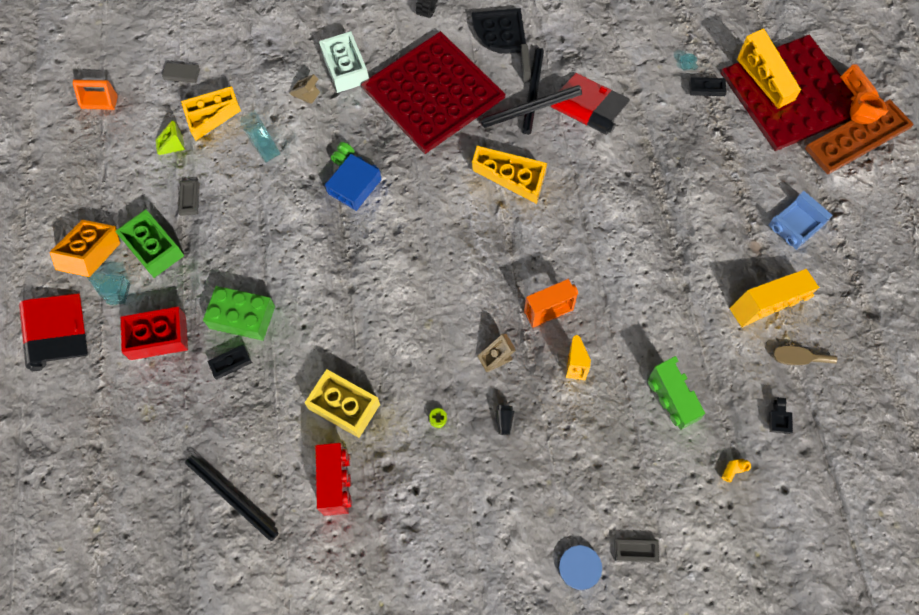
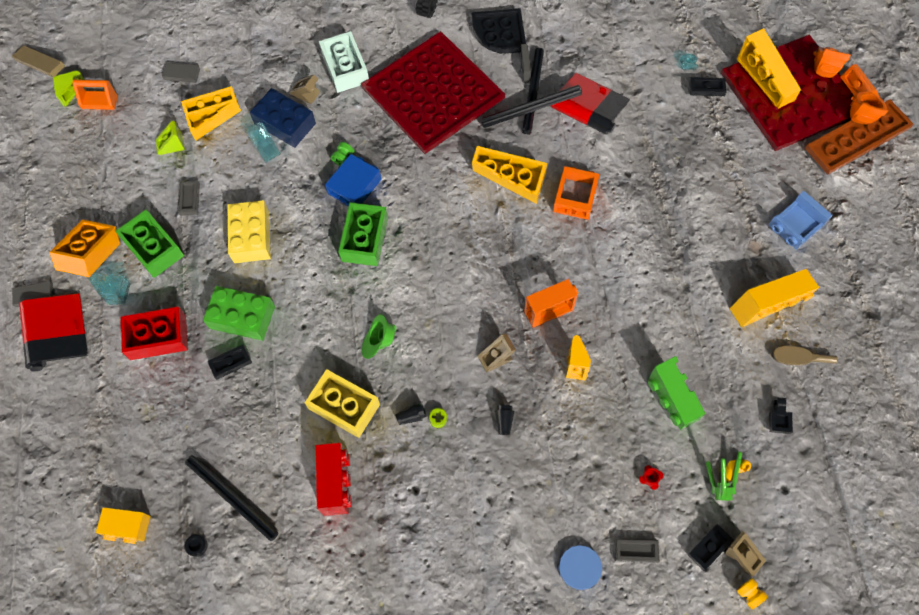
none -> dark tan tile [12,45,65,77]
none -> dark grey tile [12,281,53,307]
none -> lime slope [53,70,85,107]
none -> yellow brick [96,508,151,544]
none -> black tile [184,534,208,557]
none -> light yellow brick [227,200,271,263]
none -> dark blue brick [250,88,316,148]
none -> bright green brick [338,203,388,266]
none -> bright green piece [361,314,396,359]
none -> black cone [395,402,427,425]
none -> orange window [553,166,600,220]
none -> red plate [639,465,664,490]
none -> black plate [688,524,734,571]
none -> bright green plant [706,452,742,501]
none -> dark tan slope [725,531,766,577]
none -> yellow wheel [736,578,768,610]
none -> orange helmet [813,47,851,78]

